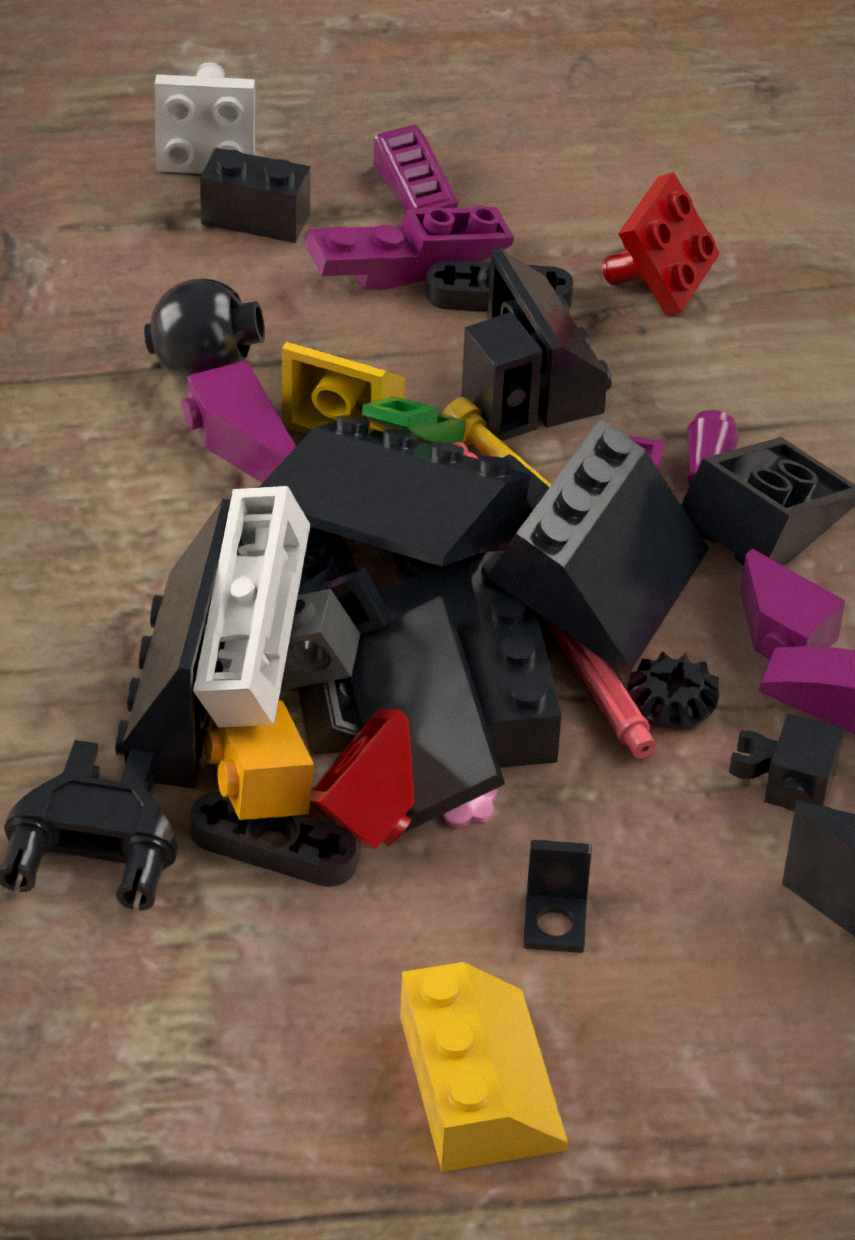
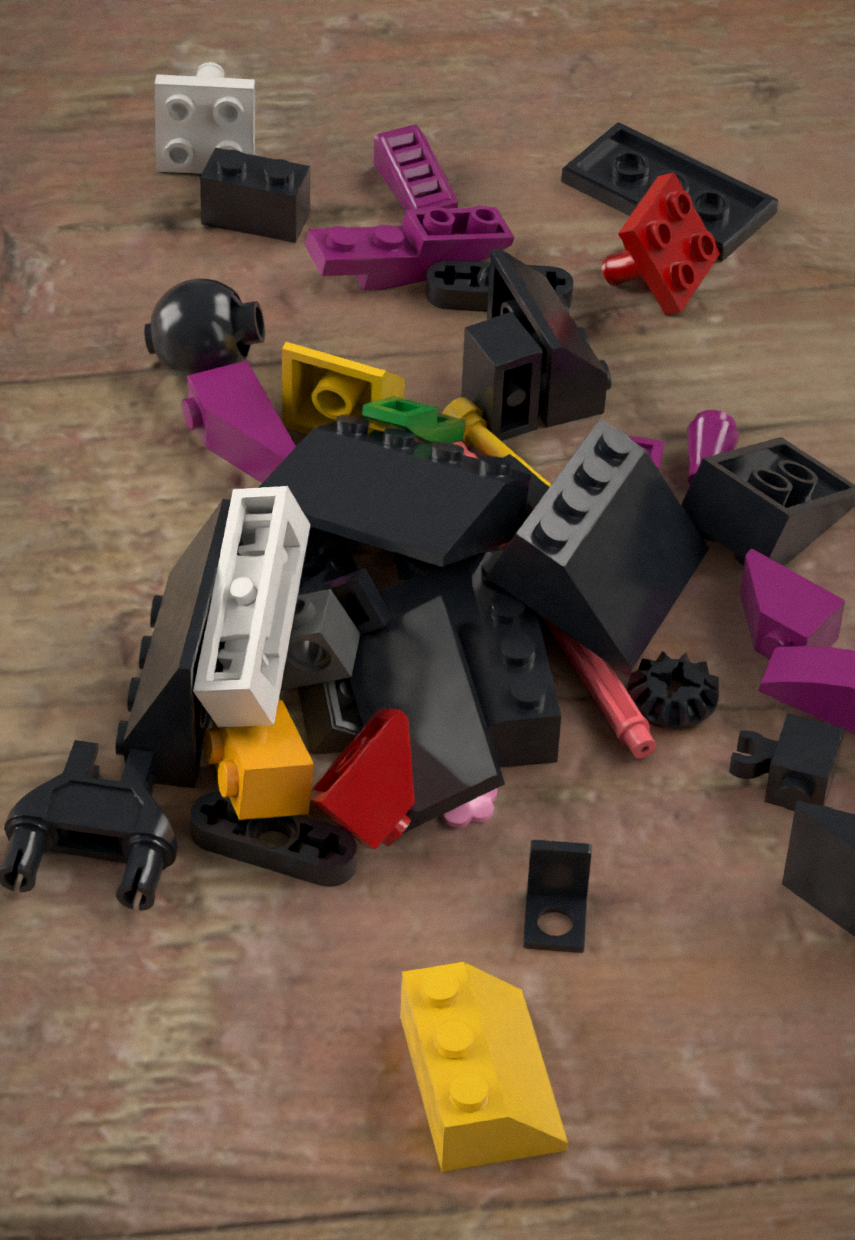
none -> black tile [561,122,778,262]

